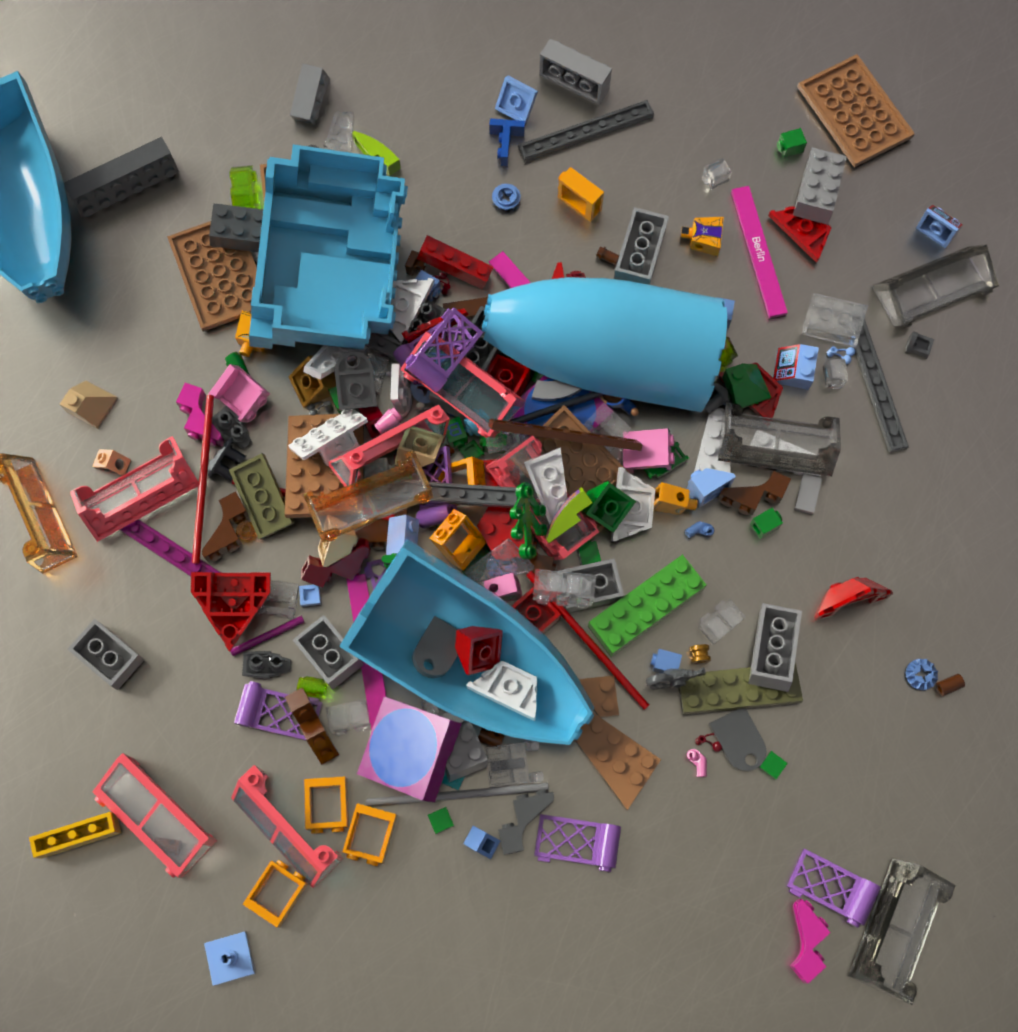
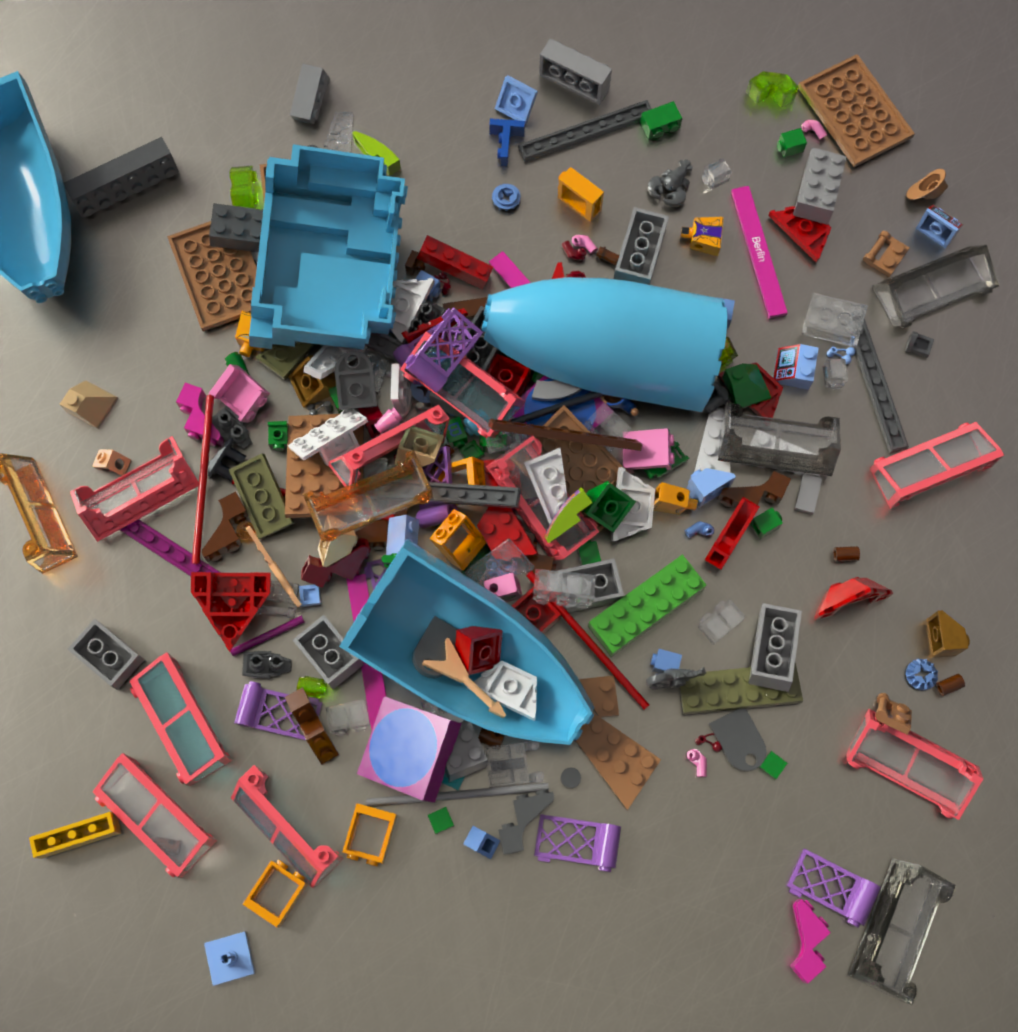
light orange window [304,776,349,834] -> none
green plant [510,482,547,559] -> none
pearl gold wheel [689,644,711,664] -> none
none -> windscreen [129,653,232,786]
none -> light nougat piece [246,526,302,607]
none -> olive wing [255,341,316,380]
none -> green brick [268,421,288,451]
none -> light nougat piece [422,638,506,718]
none -> dark red arm [561,241,587,261]
none -> dark grey tile [561,767,581,789]
none -> bright pink arm [572,235,598,254]
none -> green piece [640,101,682,140]
none -> dark grey animal [648,159,693,207]
none -> red arch [705,497,760,570]
none -> clear neon green brick [746,71,799,108]
none -> bright pink arm [801,120,827,139]
none -> reddish brown piece [833,546,860,561]
none -> clear windscreen [846,709,984,820]
none -> medium nougat plate [863,231,910,278]
none -> windscreen [870,422,1004,509]
none -> medium nougat plate [875,693,912,735]
none -> medium nougat piece [906,169,948,200]
none -> pearl gold slope [927,610,970,657]

